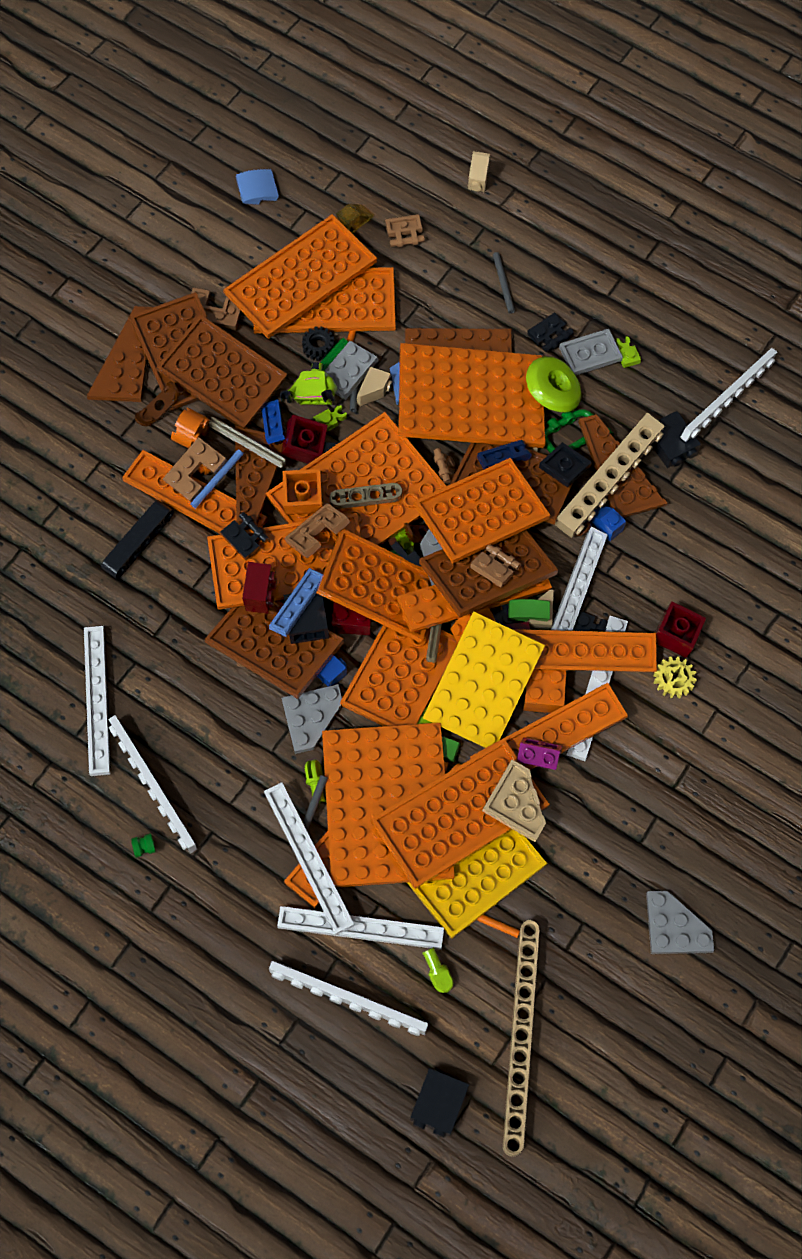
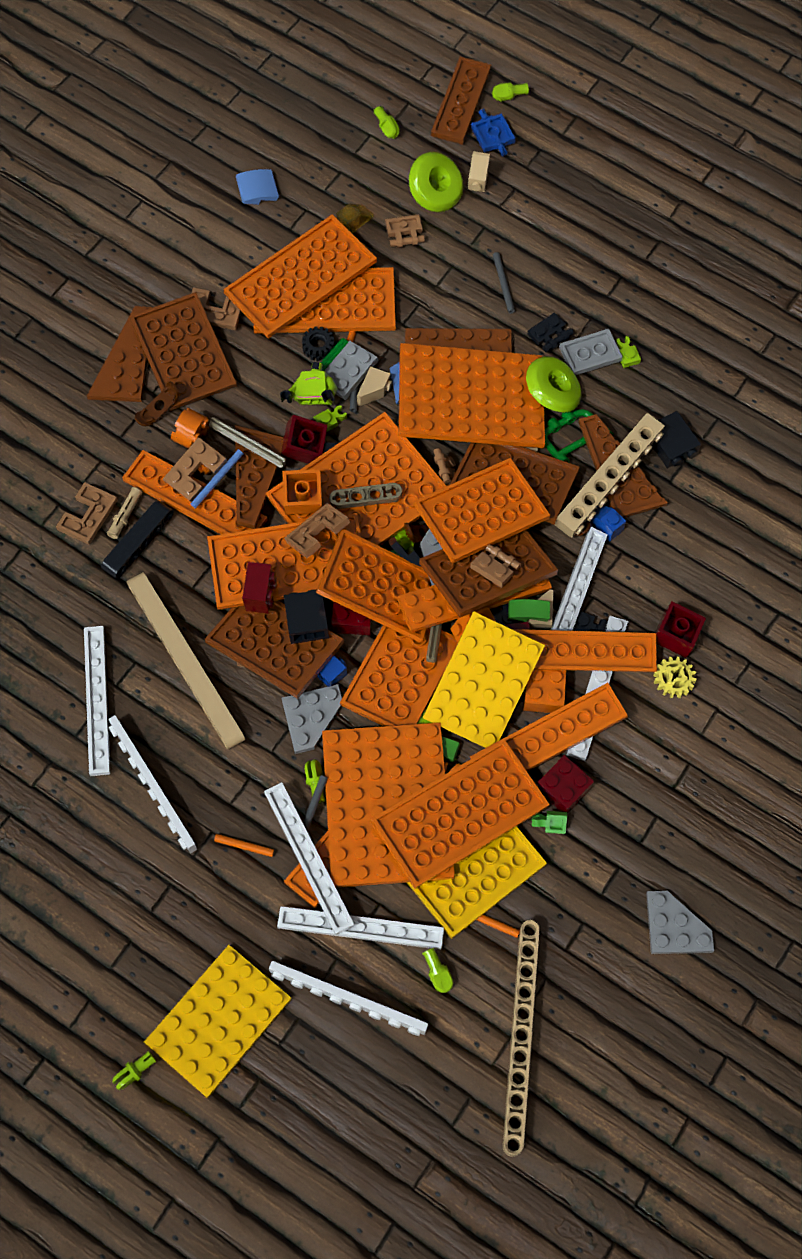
green wheel [131,833,156,858] -> none
dark orange plate [156,314,287,429] -> none
black plate [220,512,270,560] -> none
blue plate [262,399,285,444] -> none
medium blue tile [269,568,323,637] -> none
black brick [410,1068,469,1138] -> none
dark blue plate [477,440,532,469] -> none
tan plate [482,760,546,842] -> none
magenta bracket [517,737,563,770] -> none
black plate [539,442,591,488] -> none
white plate [680,348,777,442] -> none
none -> medium nougat plate [56,482,118,545]
none -> tan pin [107,487,142,539]
none -> lime arm [112,1051,156,1090]
none -> tan beam [126,572,245,750]
none -> yellow plate [144,945,292,1099]
none -> orange bar [214,834,275,857]
none -> lime arm [374,106,400,138]
none -> lime hat [409,152,463,212]
none -> dark orange plate [431,57,491,144]
none -> blue plate [471,109,515,156]
none -> lime arm [492,82,529,101]
none -> bright green plate [532,811,567,834]
none -> dark red brick [537,755,594,813]

